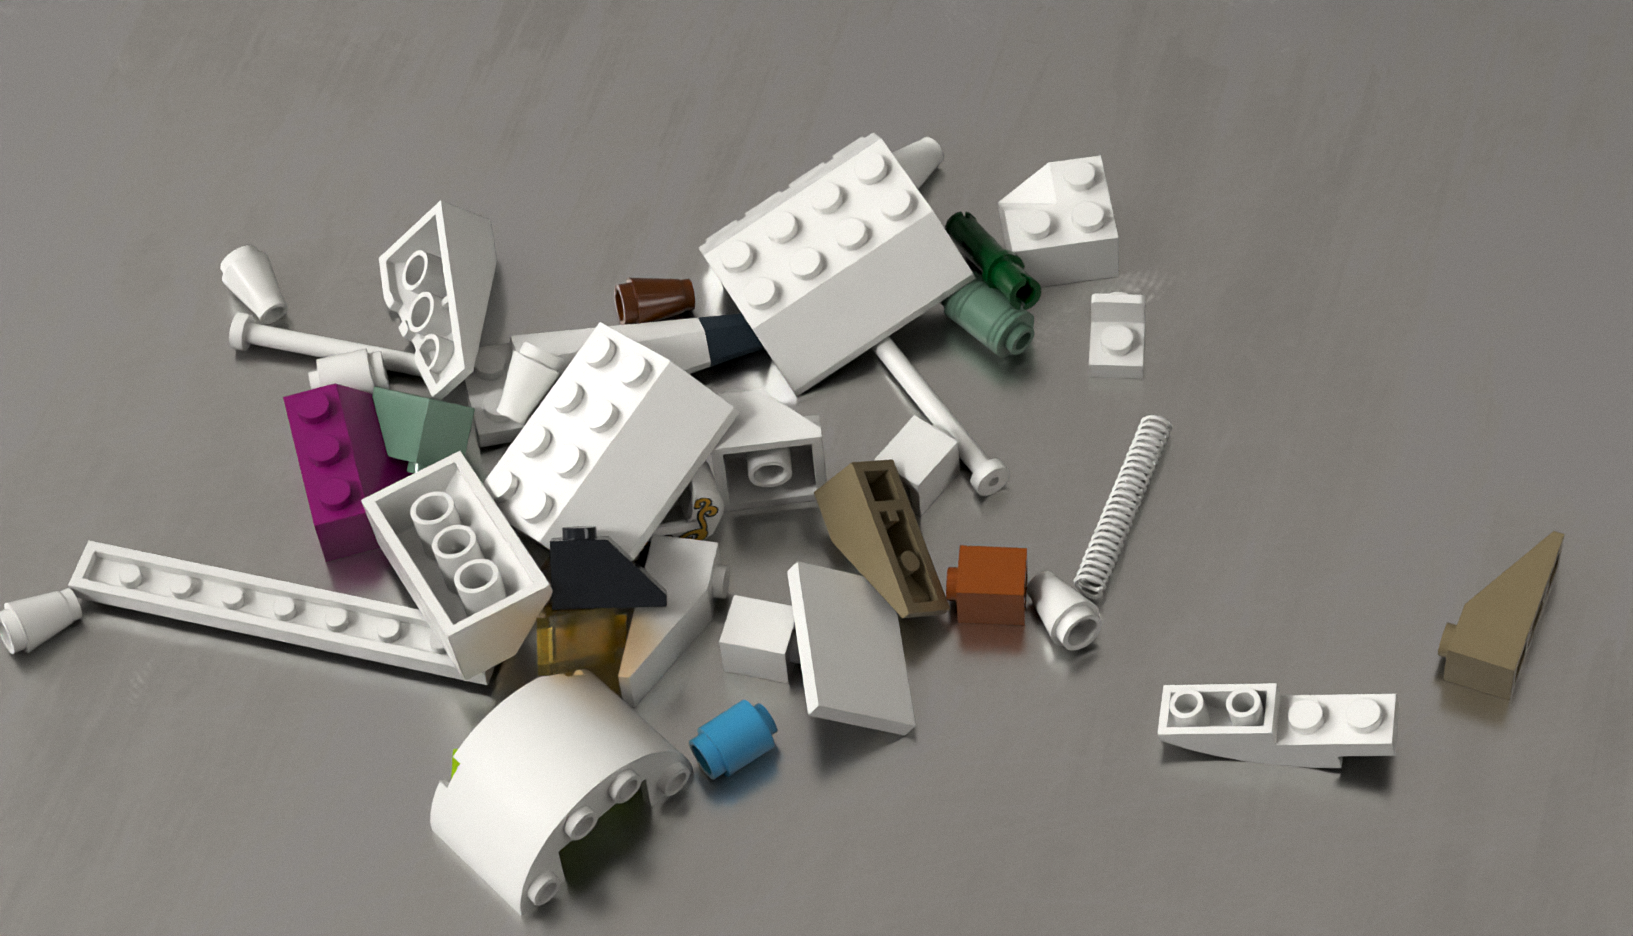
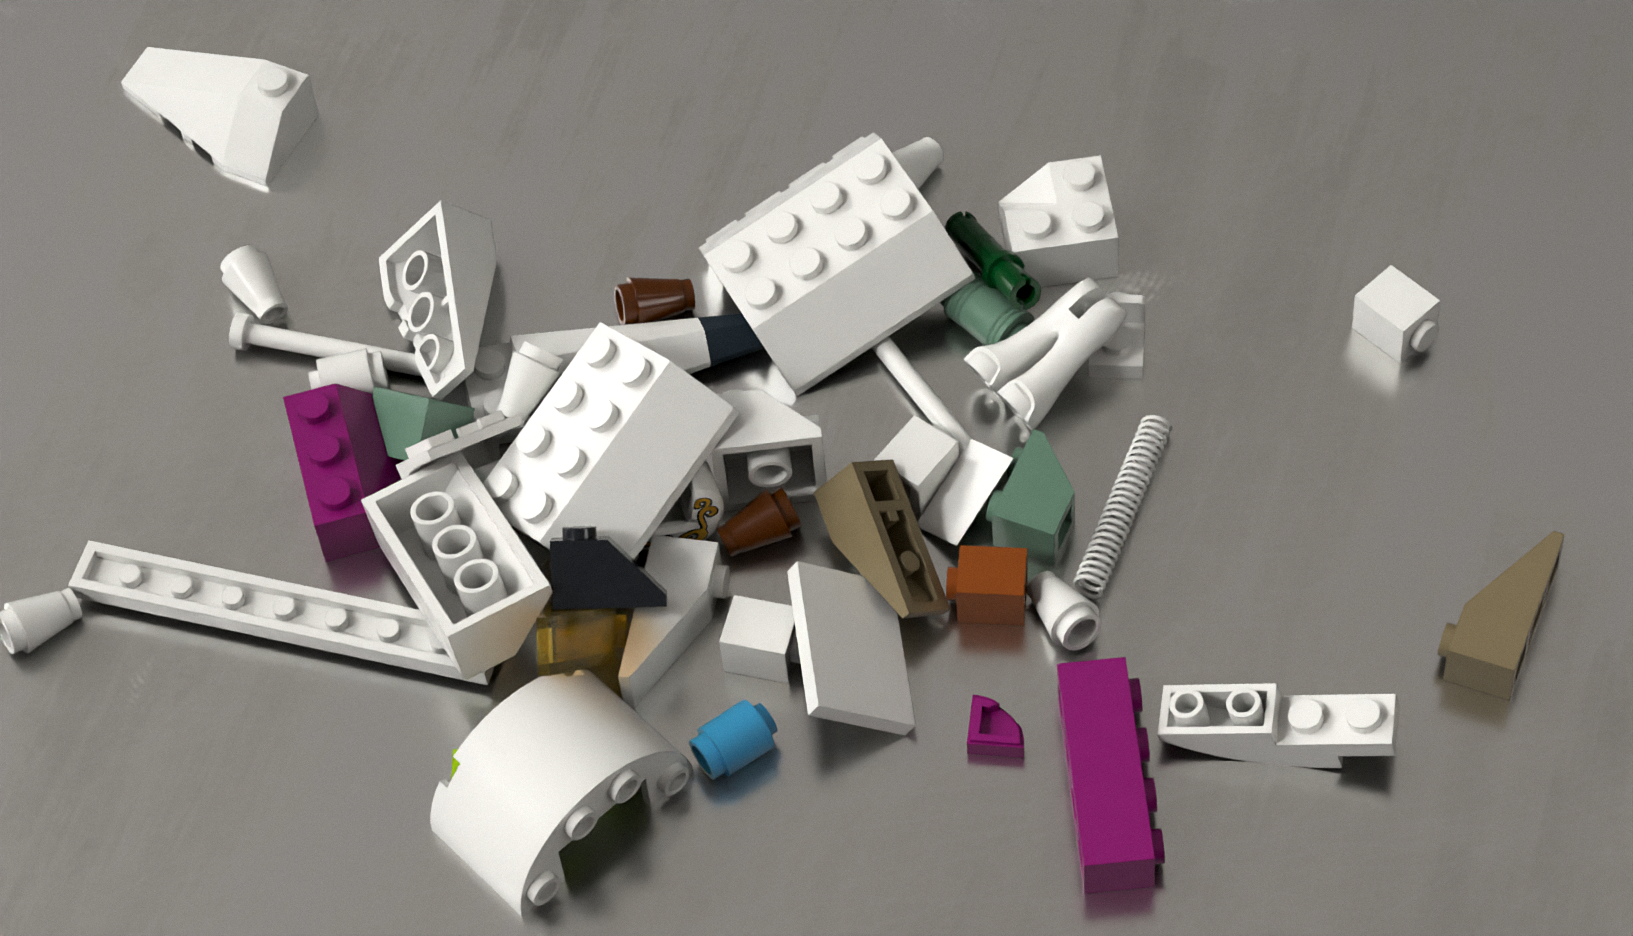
none -> white wedge [121,47,319,186]
none -> white piece [396,410,523,479]
none -> reddish brown cone [716,487,802,557]
none -> white sticker [917,439,1014,546]
none -> white piece [964,277,1127,430]
none -> magenta tile [967,695,1025,758]
none -> sand green slope [986,429,1075,565]
none -> magenta brick [1057,657,1165,894]
none -> white brick [1352,265,1440,364]

